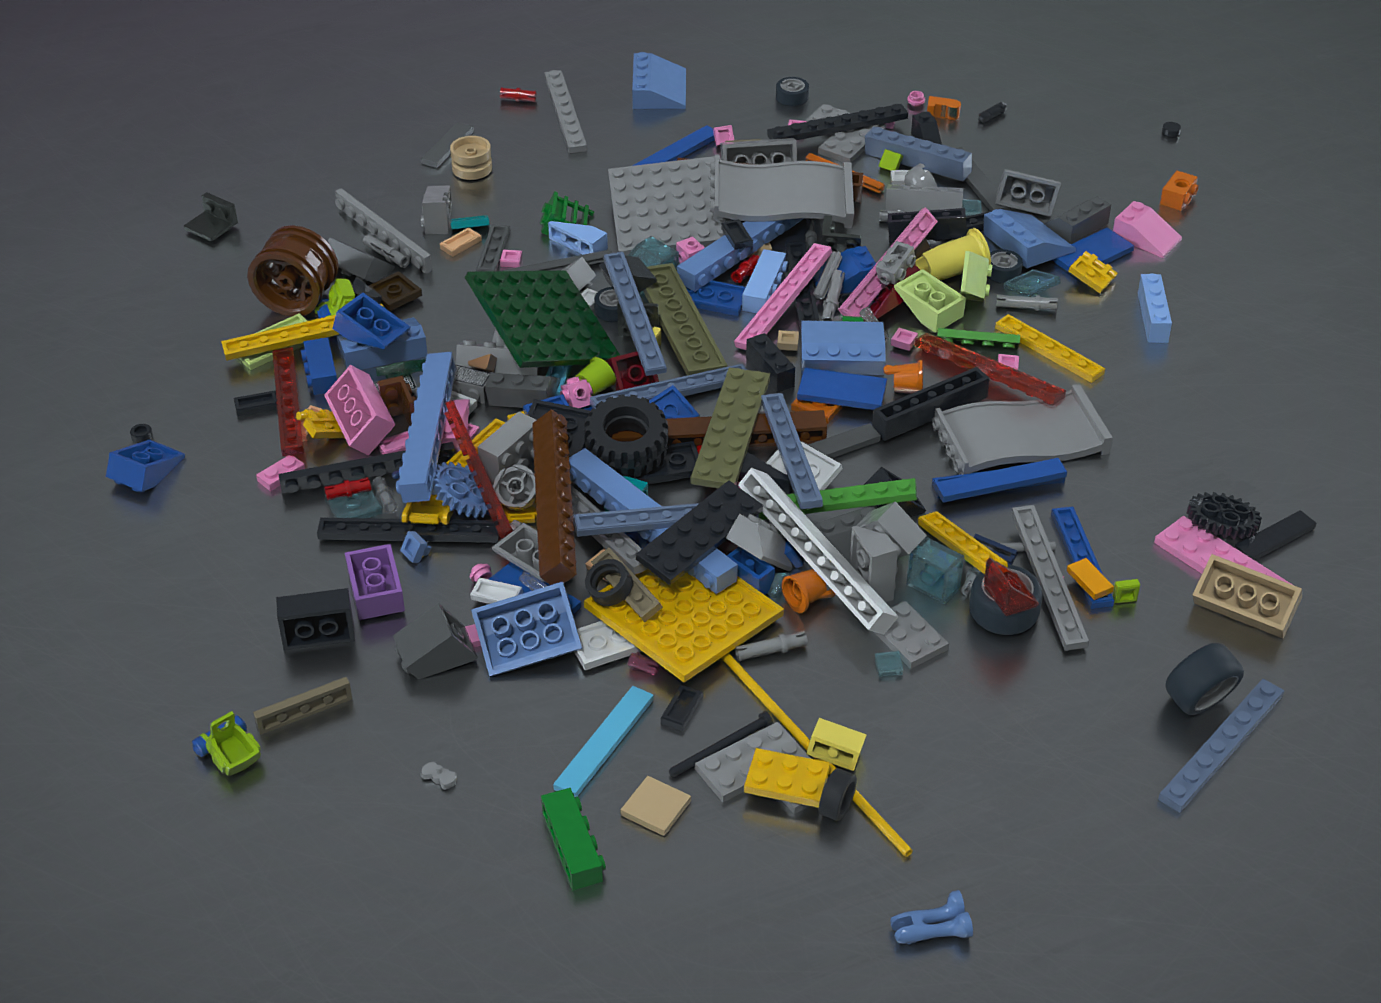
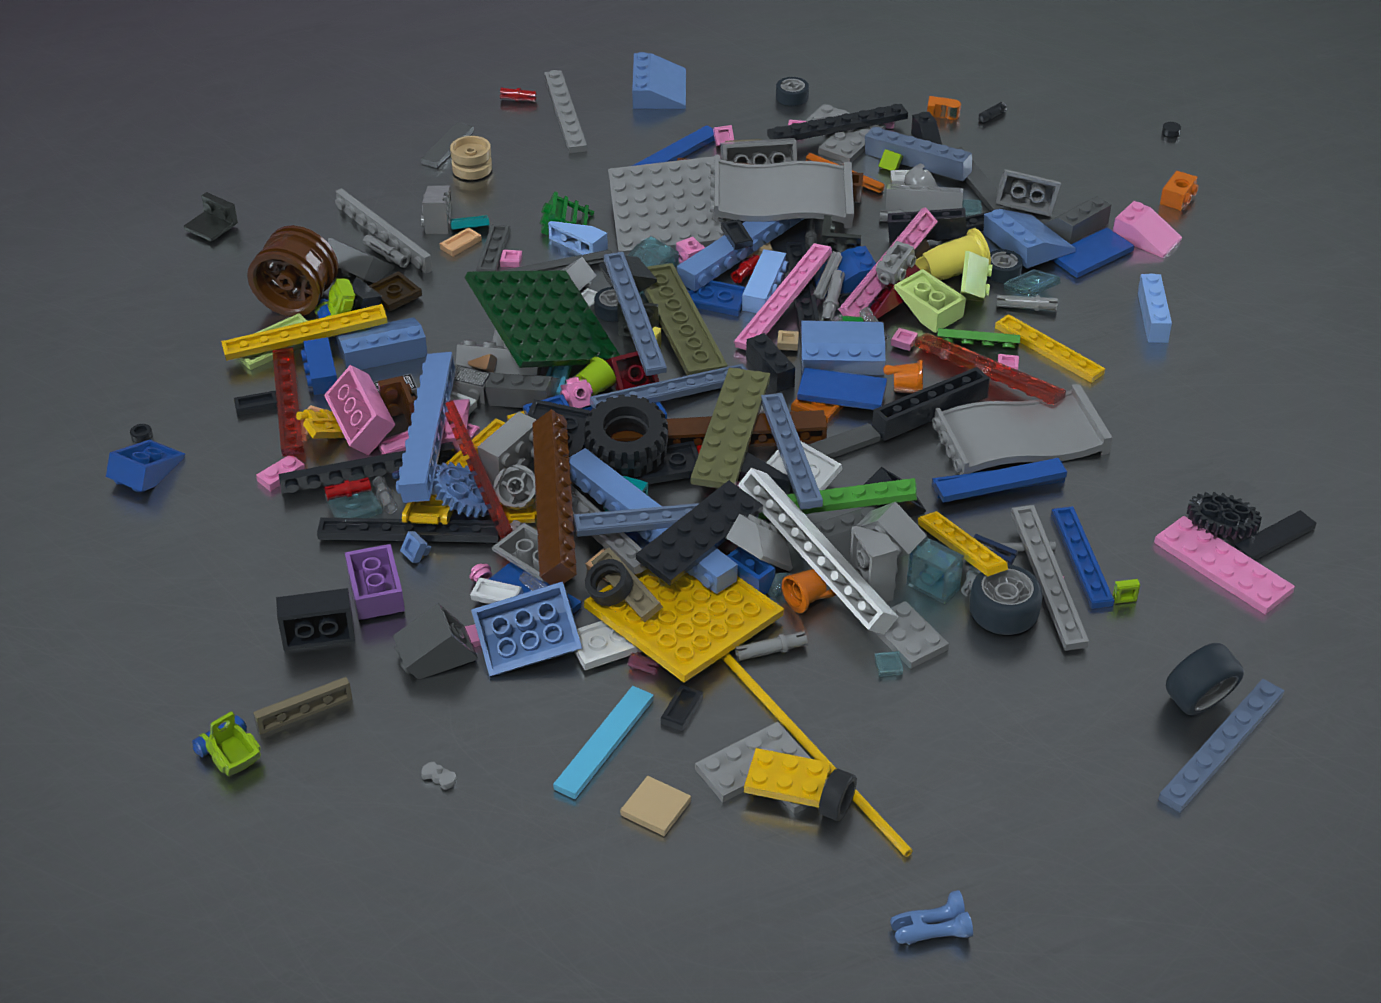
blue slope [332,293,411,349] -> none
clear green plate [376,359,426,379] -> none
green brick [541,787,606,890] -> none
blue tile [649,385,700,419] -> none
black bar [669,711,774,777] -> none
blue tile [784,539,804,568] -> none
light yellow brick [806,718,867,771] -> none
bright pink plate [907,91,925,106] -> none
clear red slope [984,558,1039,616] -> none
light orange tile [1067,558,1114,600] -> none
yellow plate [1068,251,1118,293] -> none
tan brick [1192,554,1302,639] -> none

